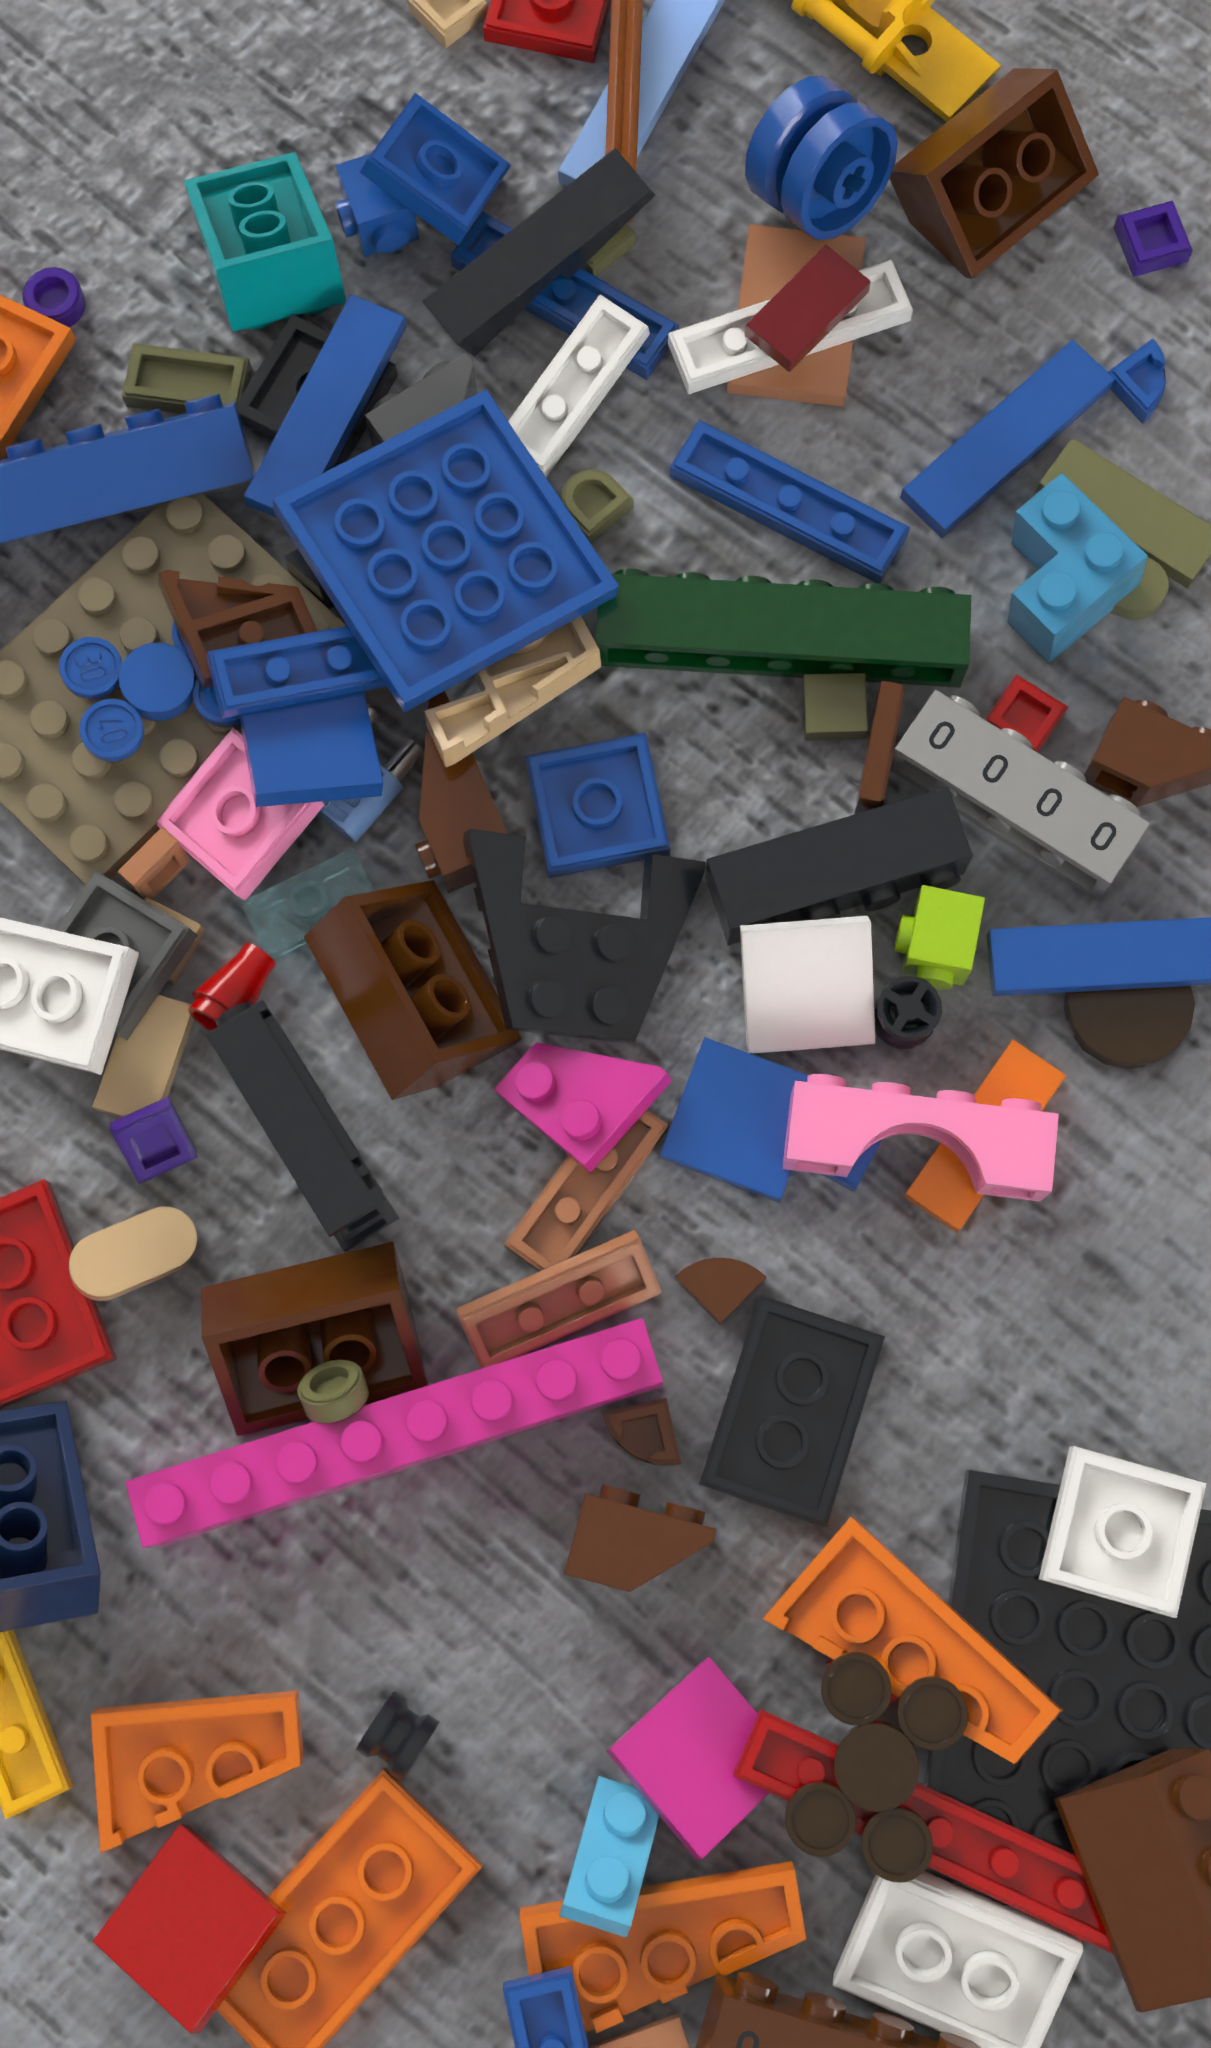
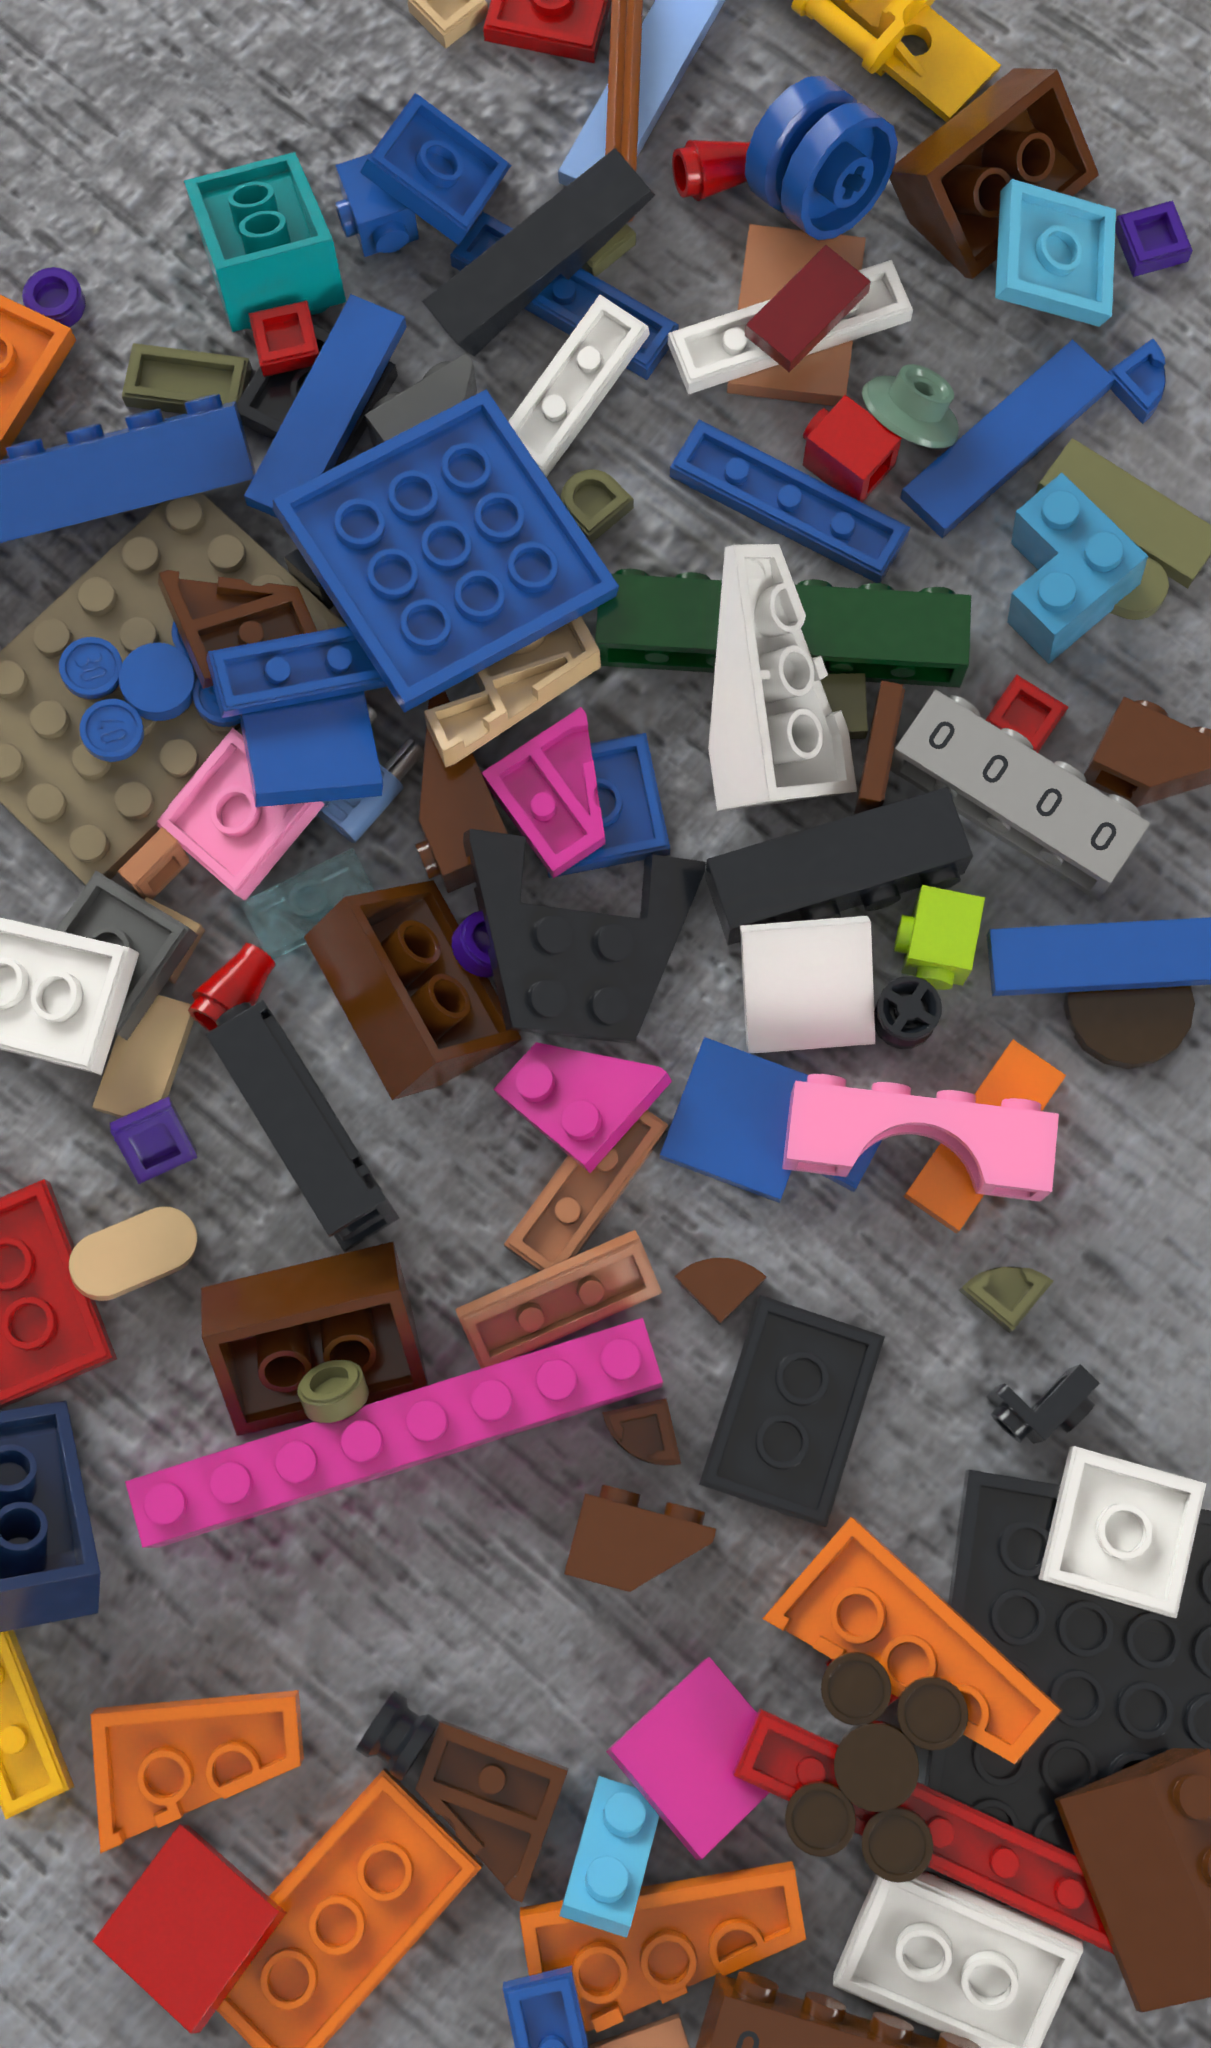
none -> red tile [249,301,319,377]
none -> reddish brown wing [415,1720,569,1903]
none -> dark purple tile [452,911,494,977]
none -> dark pink wing [481,707,605,879]
none -> red cone [672,140,750,201]
none -> white wedge [708,544,857,811]
none -> red brick [802,395,902,503]
none -> sand green piece [862,364,959,448]
none -> olive tile [959,1267,1053,1333]
none -> black bracket [987,1364,1100,1444]
none -> medium azure plate [995,179,1116,327]

